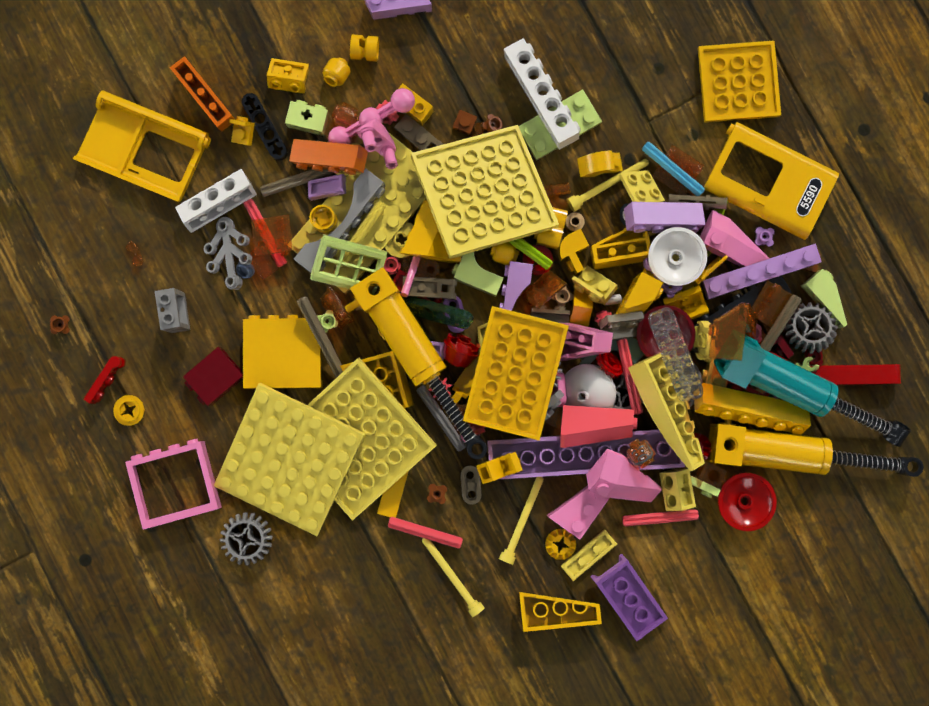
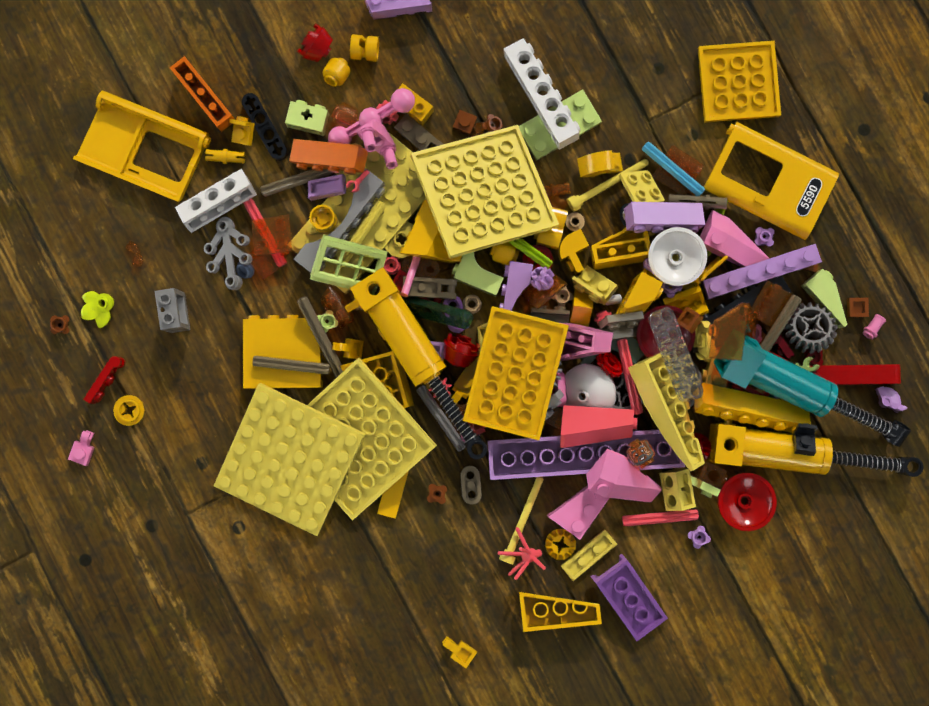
bright pink window [125,438,222,530] -> none
dark red brick [183,346,243,406] -> none
light grey gear [220,512,273,565] -> none
yellow bracket [267,58,309,94] -> none
coral axle [388,517,463,549] -> none
light yellow piece [422,538,485,617] -> none
yellow brick [476,452,522,484] -> none
none -> bright pink plate [68,430,95,466]
none -> neon yellow plate [81,291,114,328]
none -> yellow pin [205,149,245,164]
none -> dark tan axle [253,356,330,374]
none -> red cone [297,23,333,62]
none -> yellow plate [332,338,364,359]
none -> coral hand [346,169,370,193]
none -> yellow plate [442,636,477,668]
none -> tan plate [463,295,482,314]
none -> coral plant [497,527,546,580]
none -> lavender gear [530,266,555,291]
none -> dark orange plate [676,306,704,334]
none -> lavender plate [688,526,711,549]
none -> black bracket [793,423,818,456]
none -> dark orange plate [847,298,869,318]
none -> bright pink pin [863,314,886,339]
none -> lavender piece [875,386,907,413]

